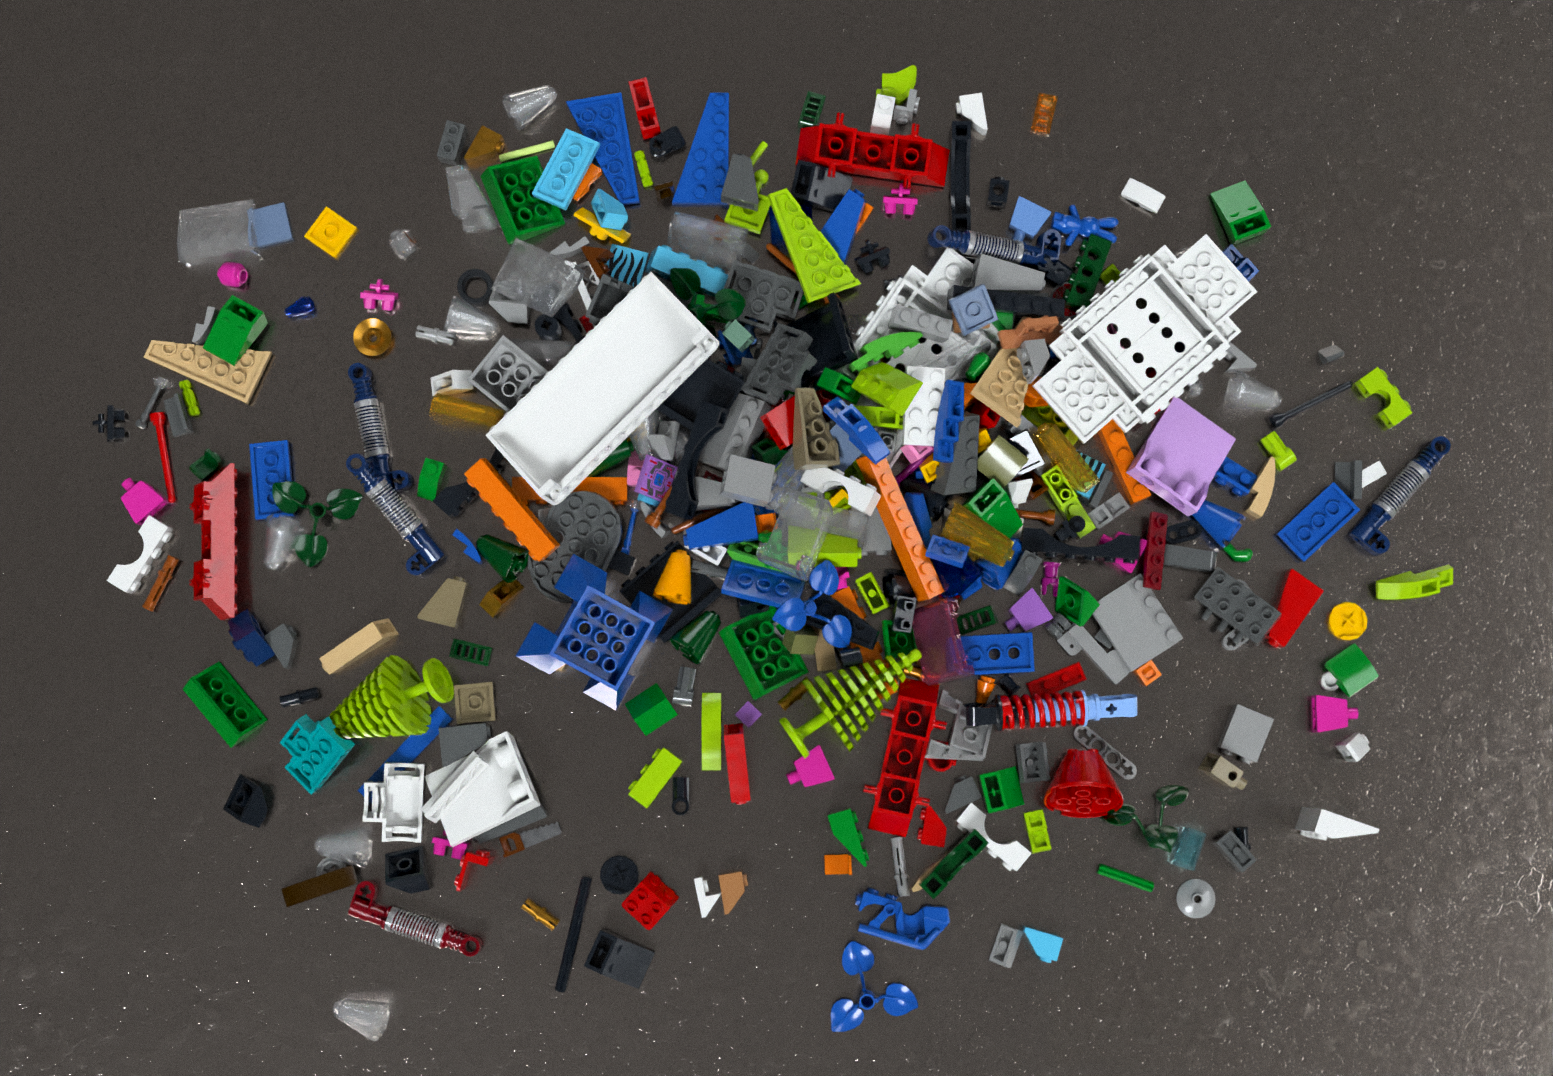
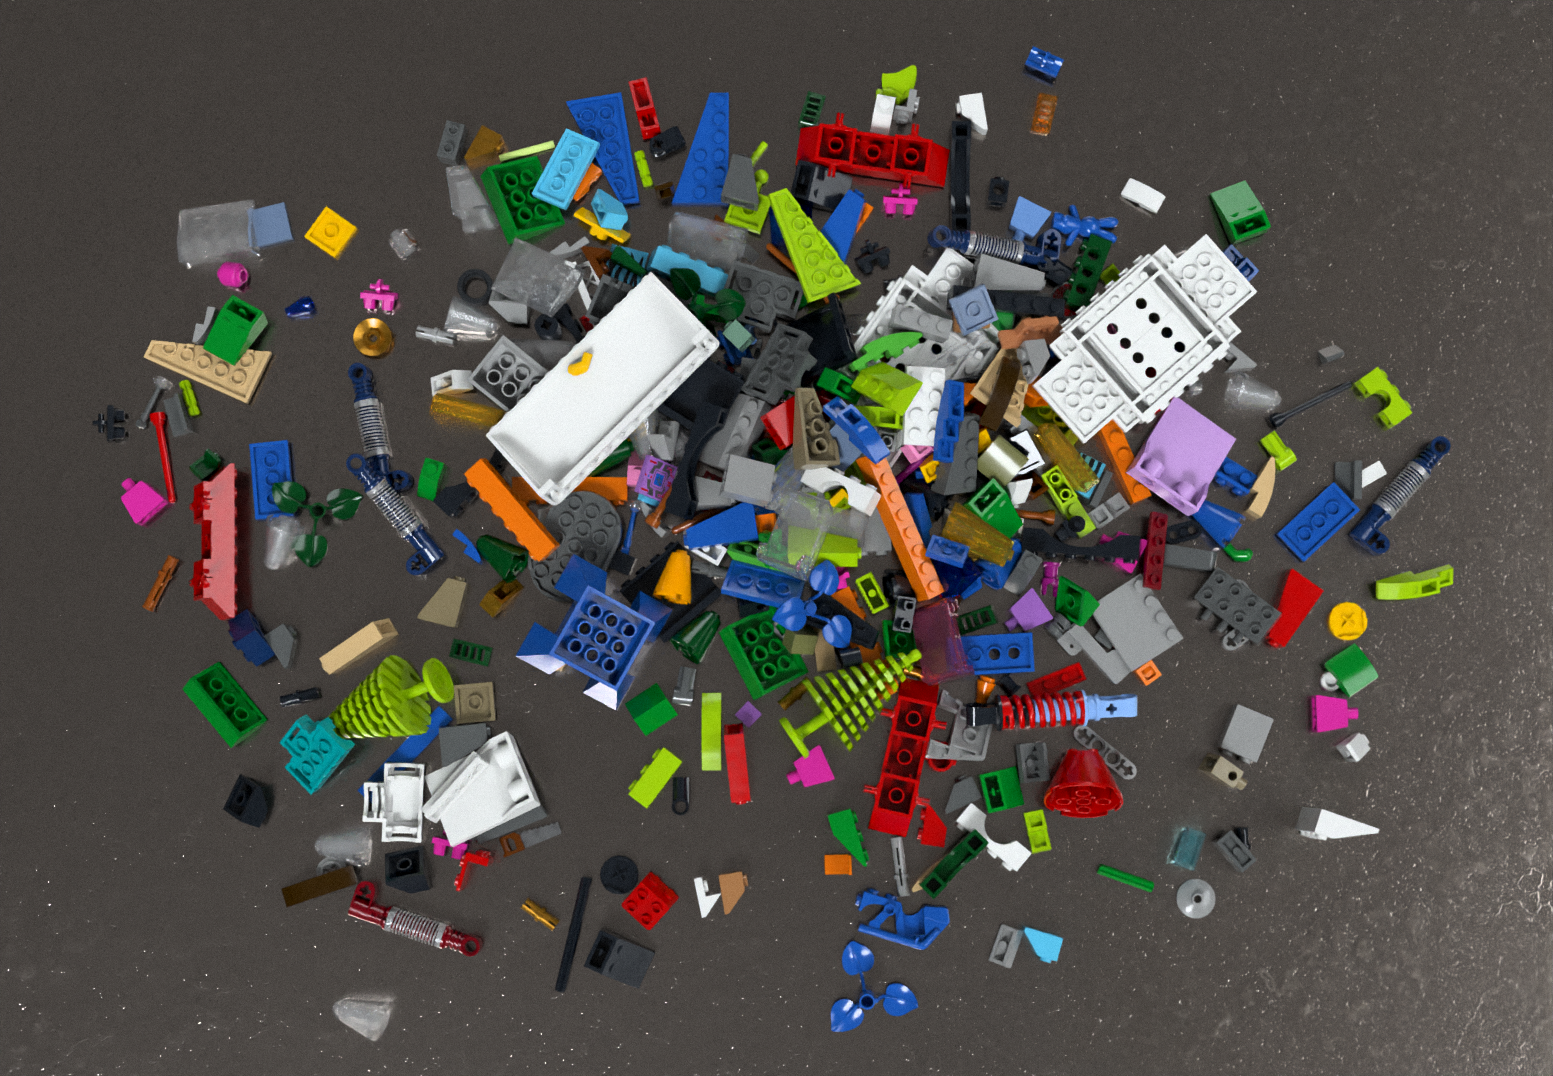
white arch [107,515,173,594] -> none
clear cone [502,85,557,130] -> none
green cone [965,352,991,381] -> none
dark green plant [1100,785,1189,853] -> none
none -> yellow arm [567,352,593,376]
none -> dark green slope [611,245,647,278]
none -> dark brown slope [978,356,1021,432]
none -> blue hips [1025,46,1064,78]

